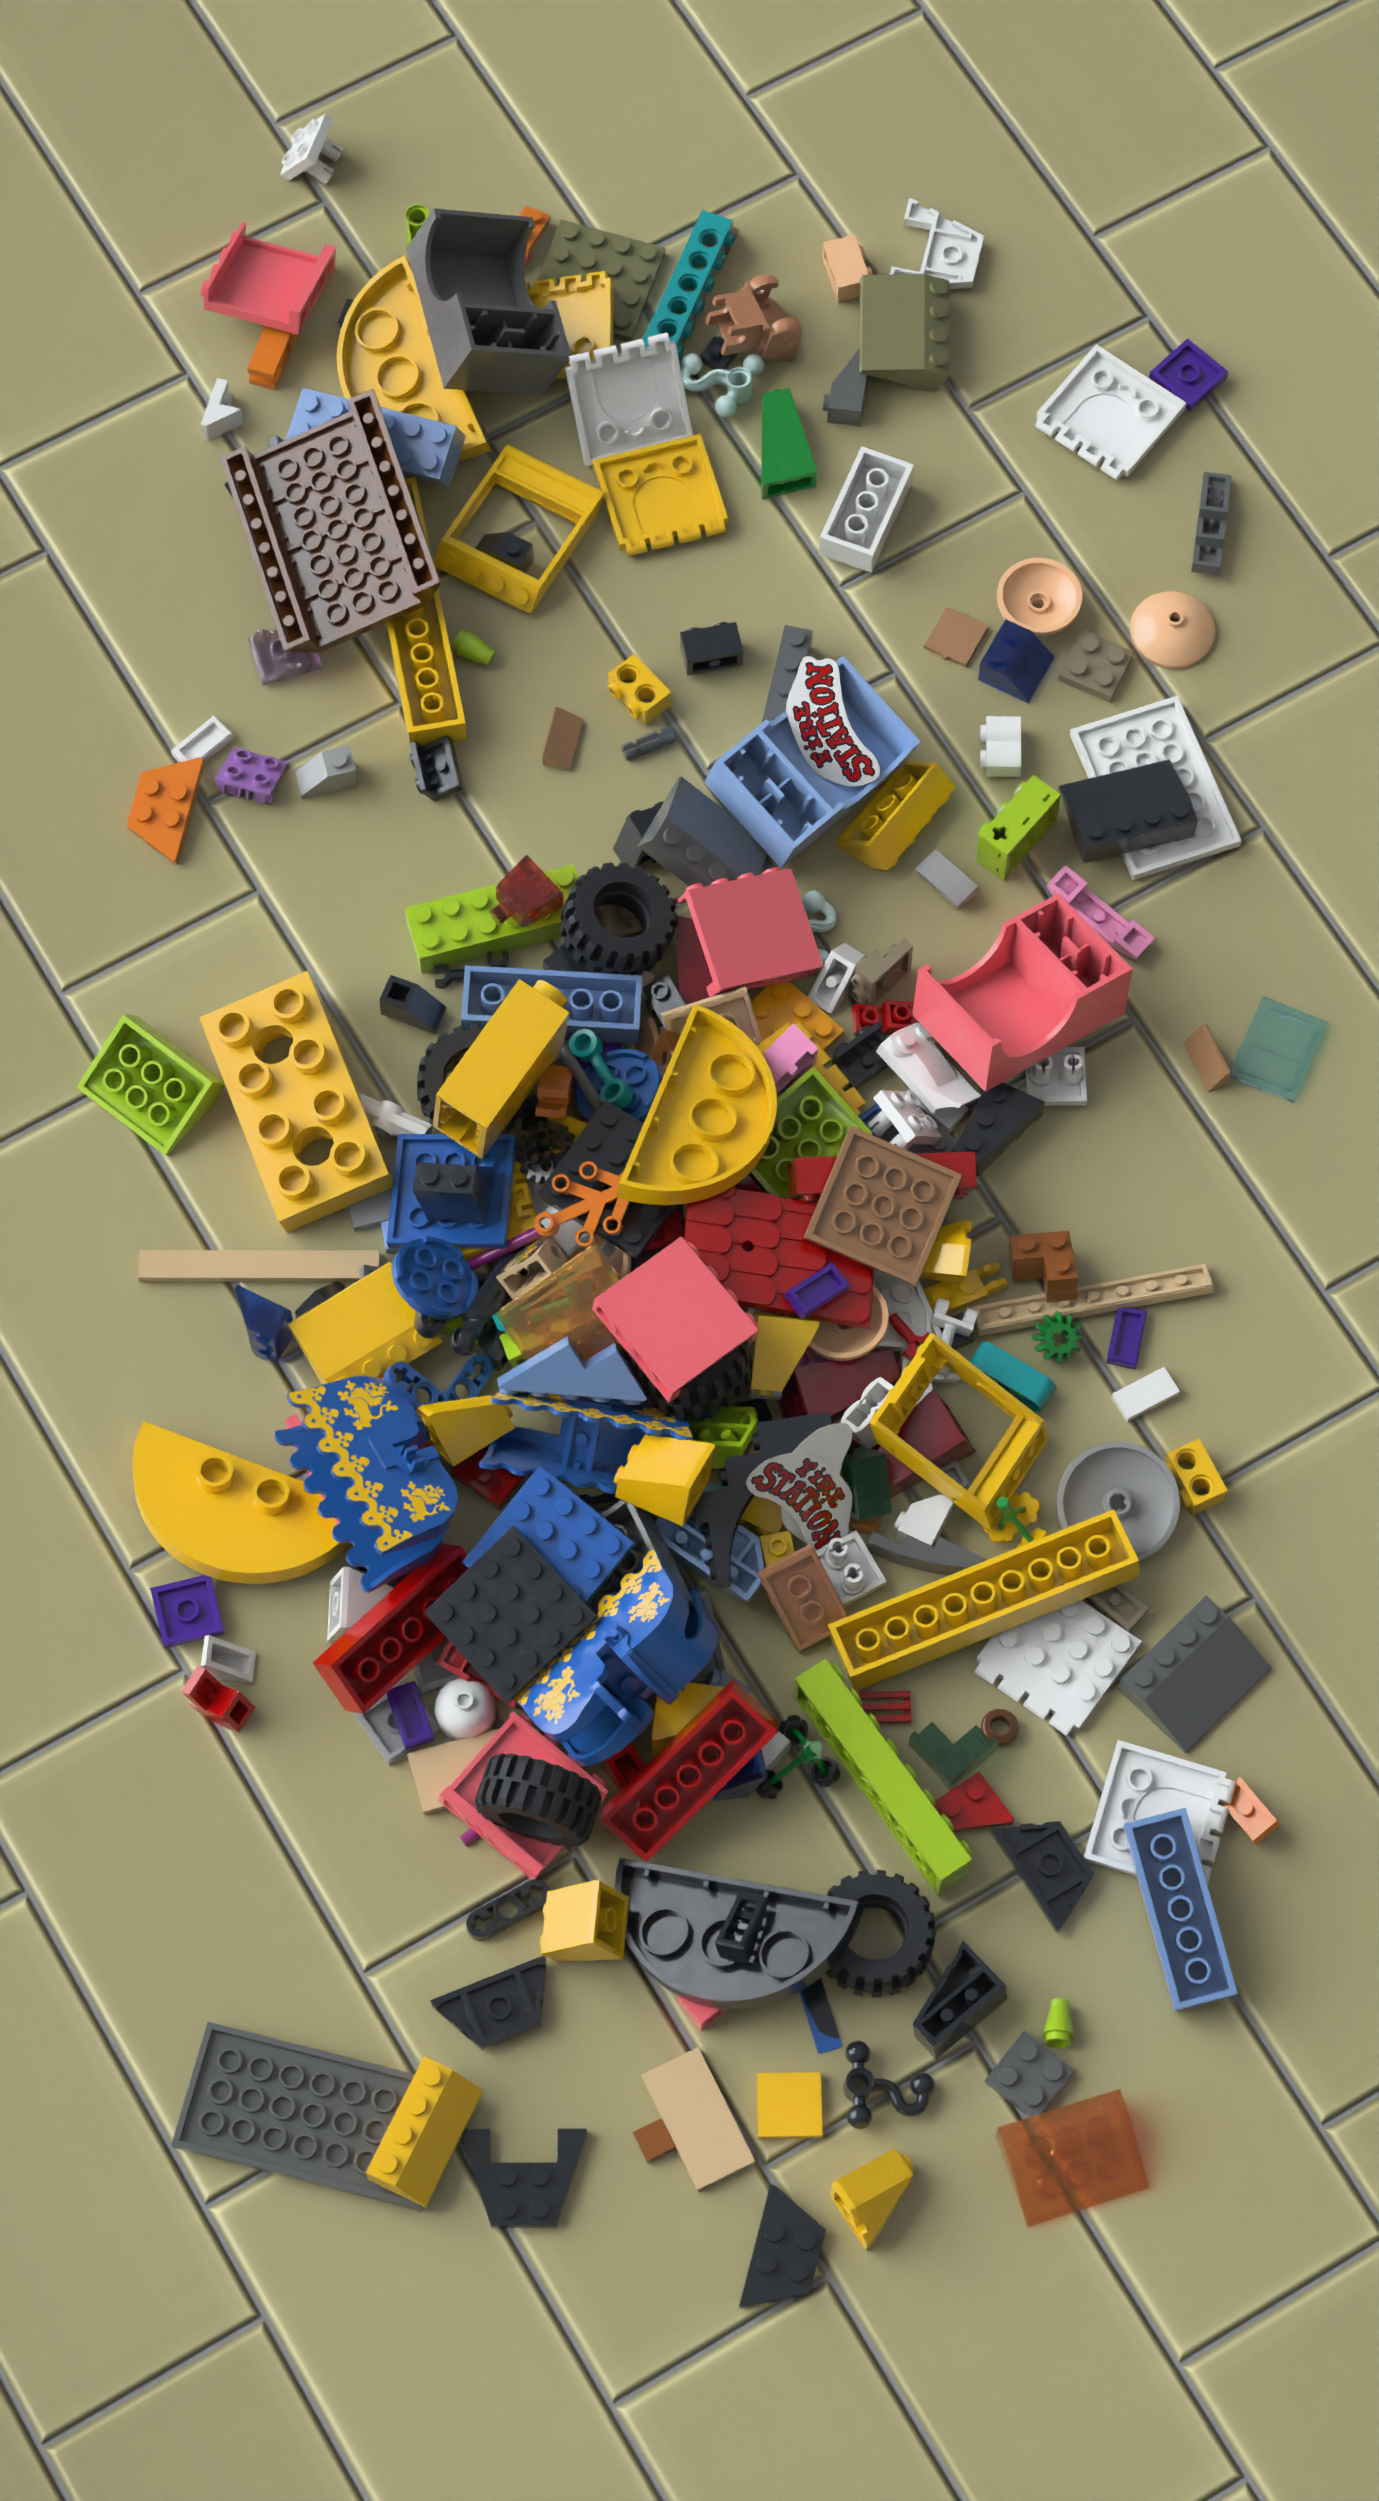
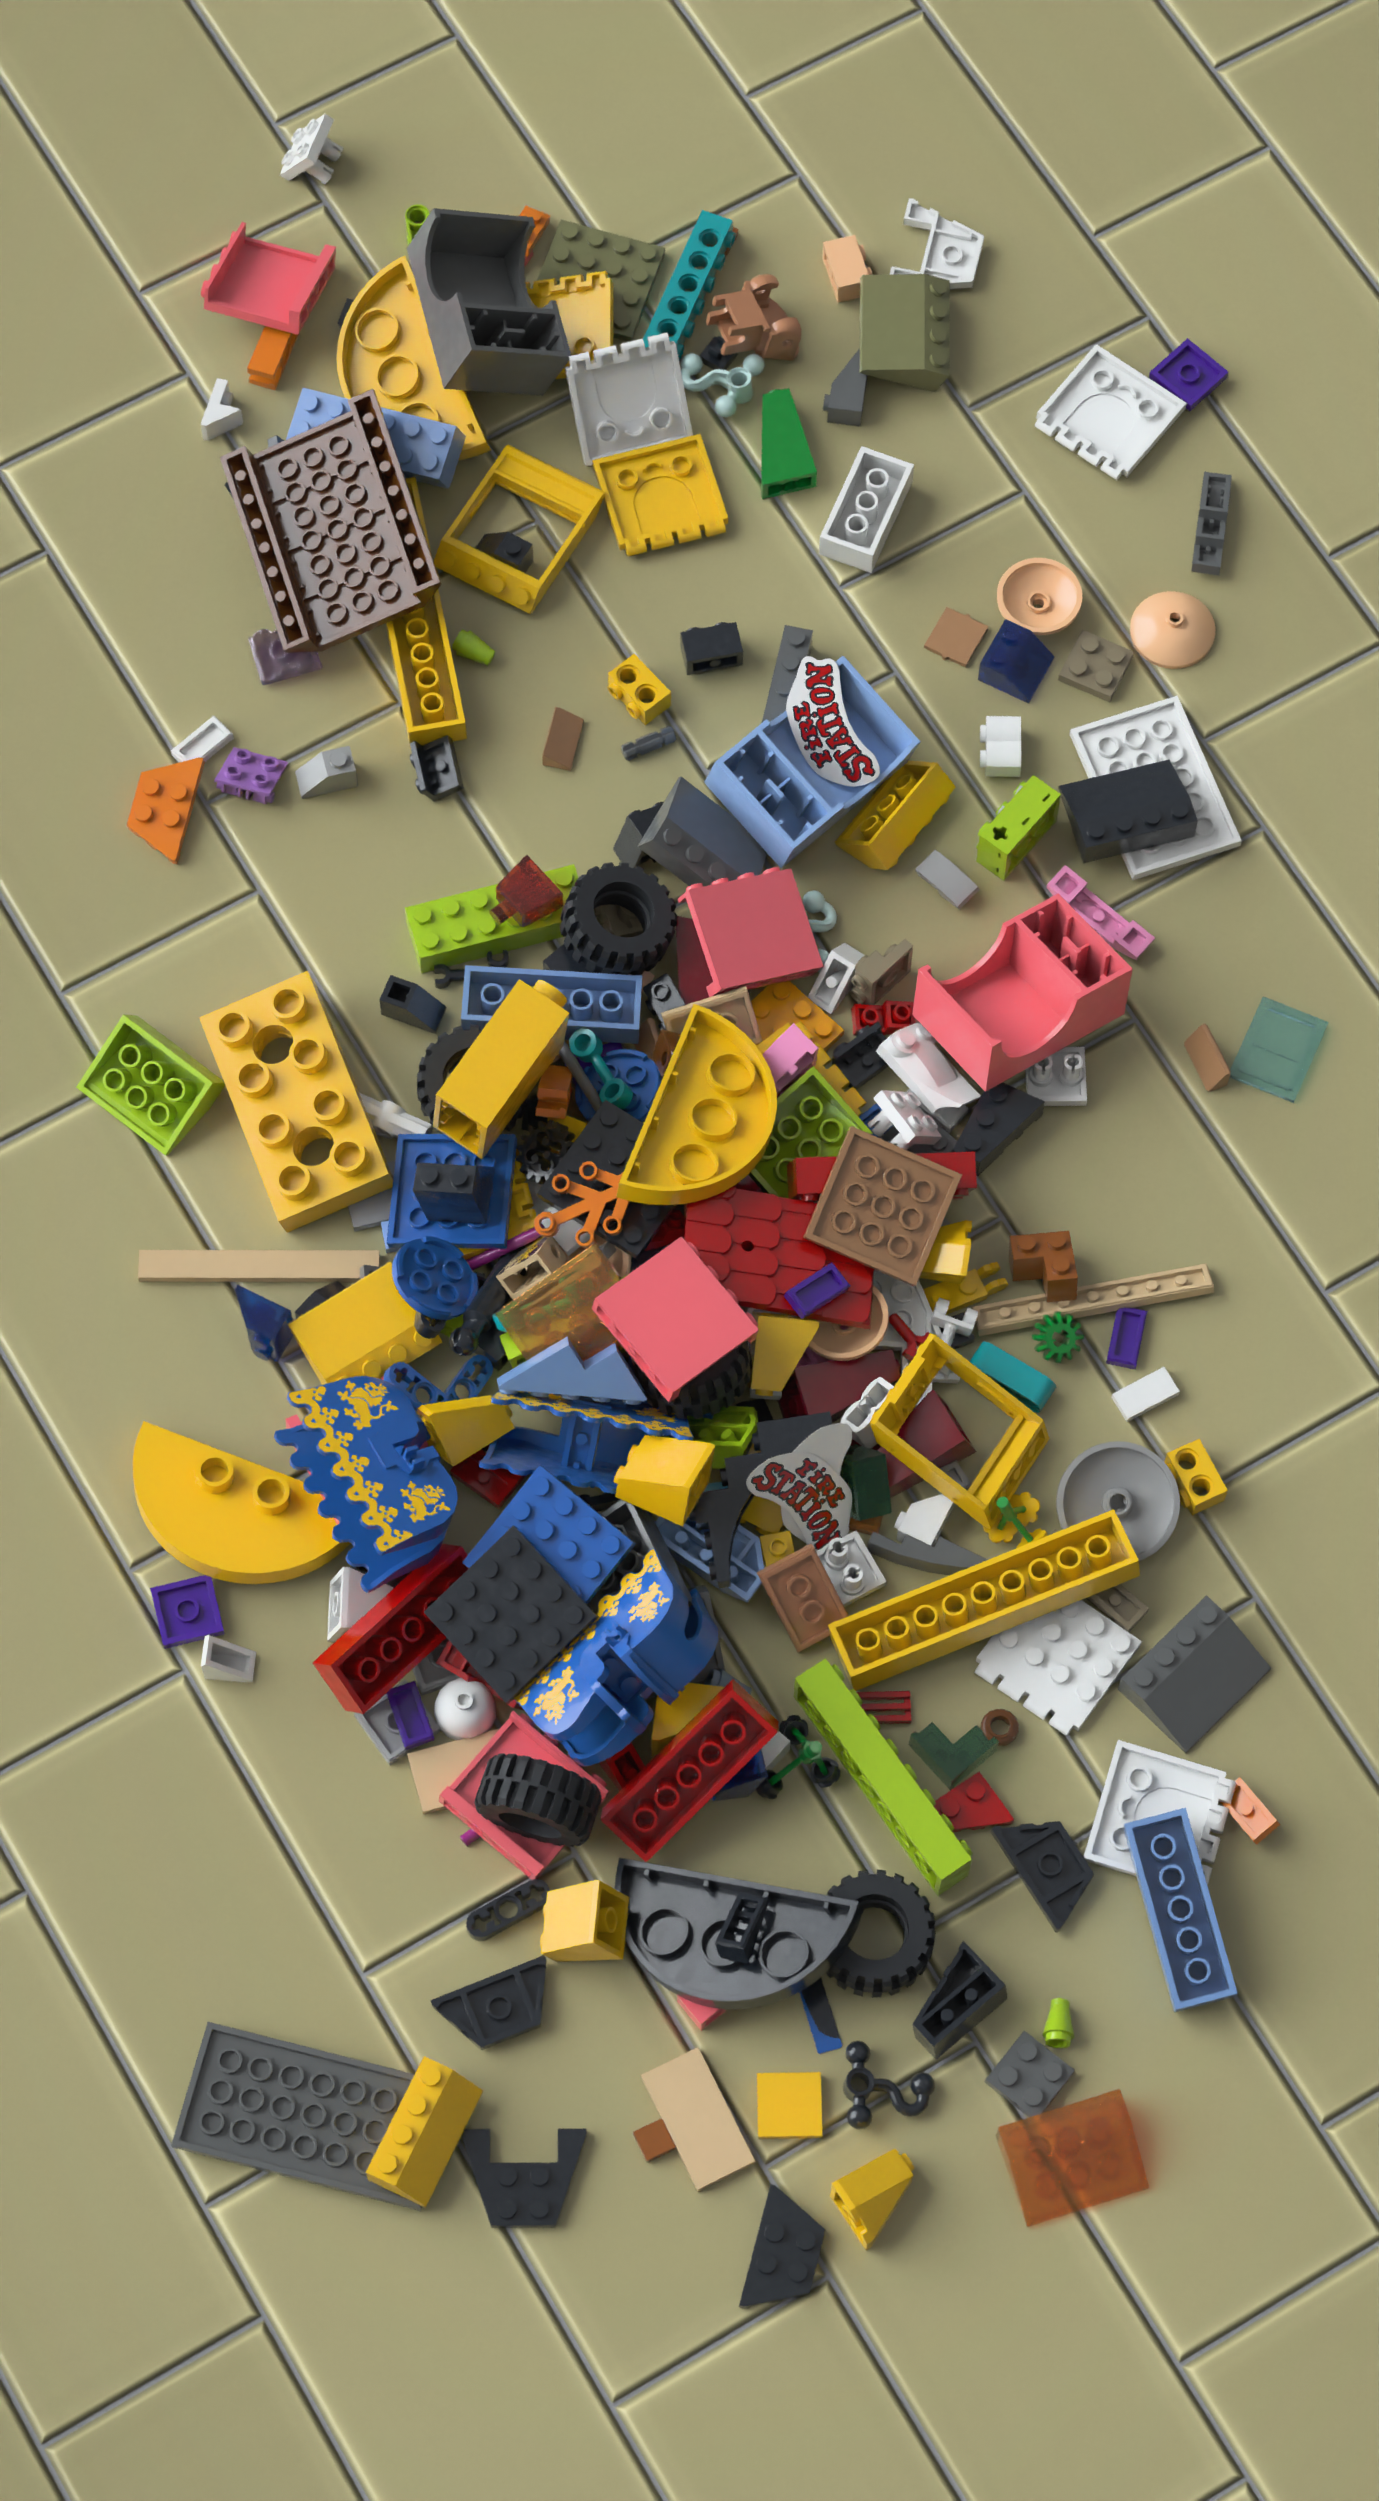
red brick [181,1666,255,1733] -> none

